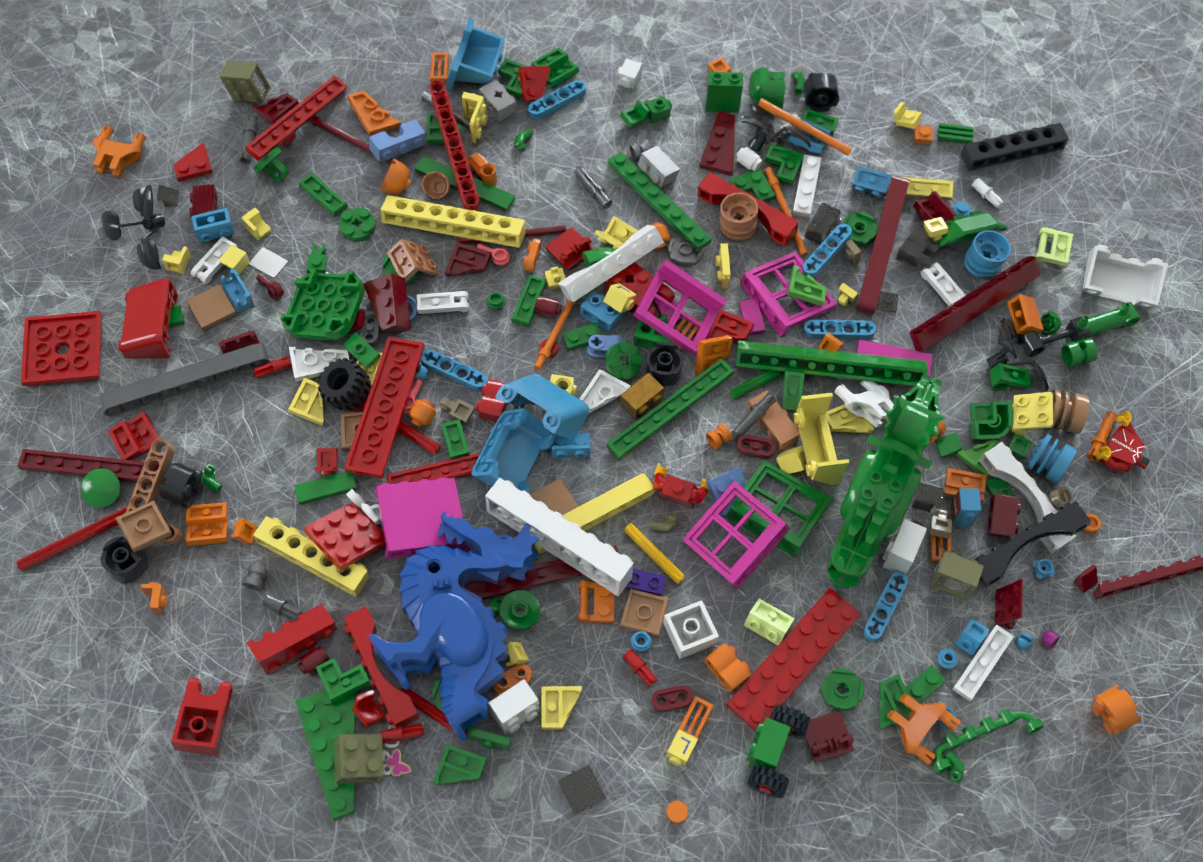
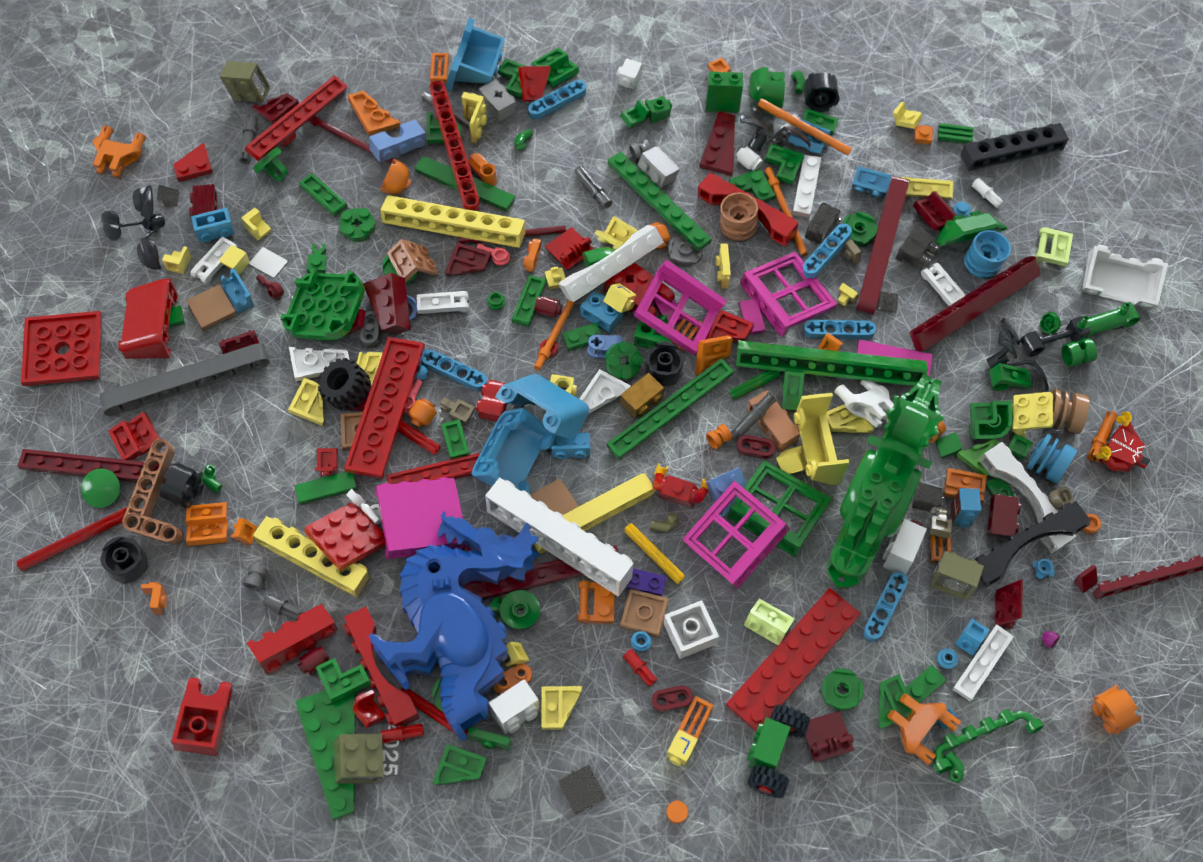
medium nougat tile [116,501,172,552] -> none
red axle [253,355,292,378] -> none
green plate [343,332,381,369] -> none
dark pink sticker [386,749,411,776] -> none
nougat hair [421,171,451,200] -> none
orange brick [704,643,751,693] -> none
bright green wing [787,265,827,306] -> none
light yellow tile [924,217,948,241] -> none
orange brick [1007,294,1043,335] -> none
dark azure hinge [1015,633,1033,650] -> none

